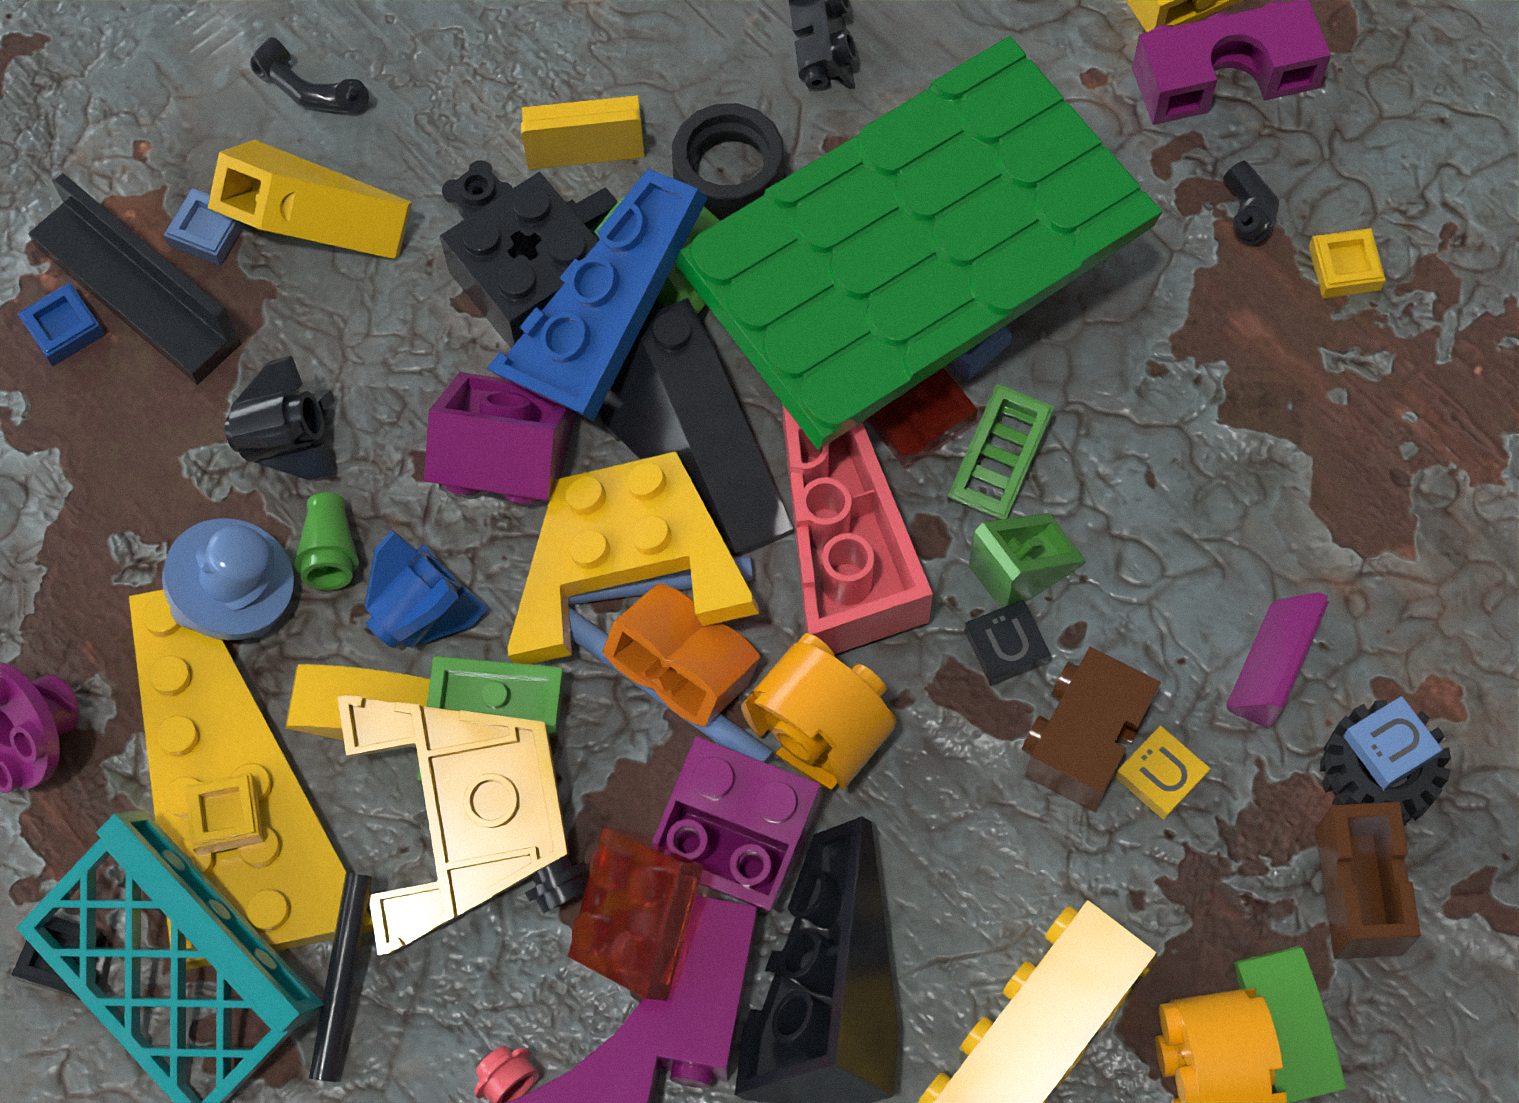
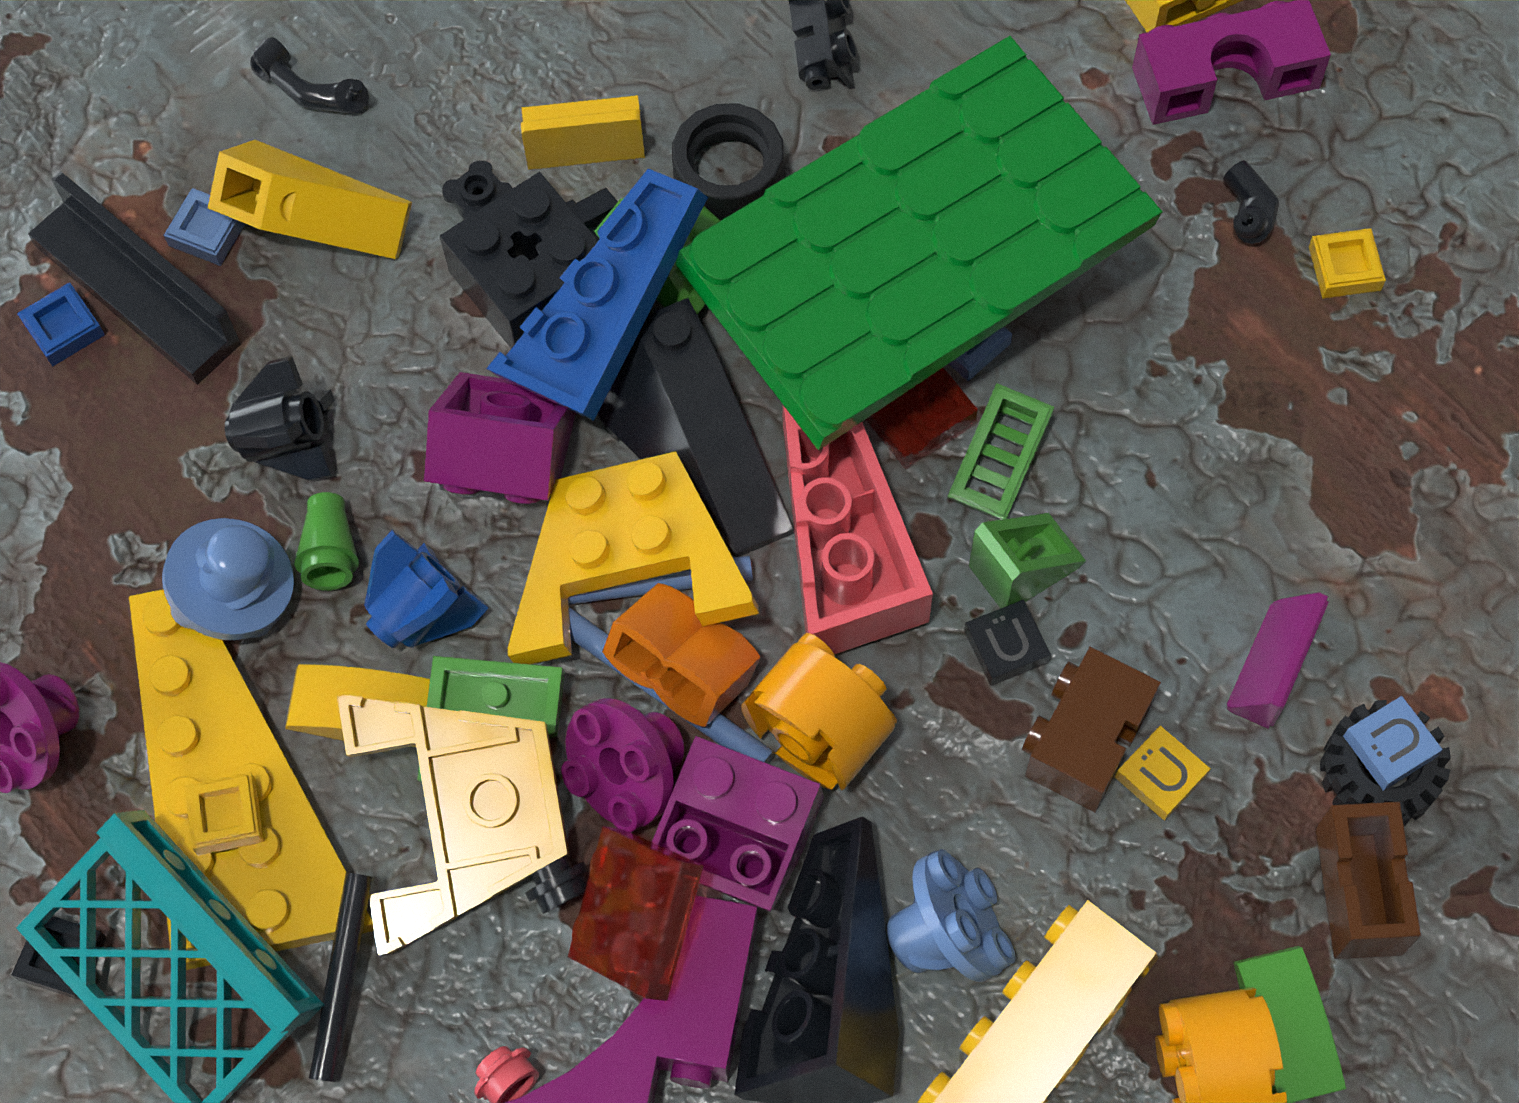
none -> magenta plate [561,698,684,833]
none -> medium blue plate [887,849,1016,982]

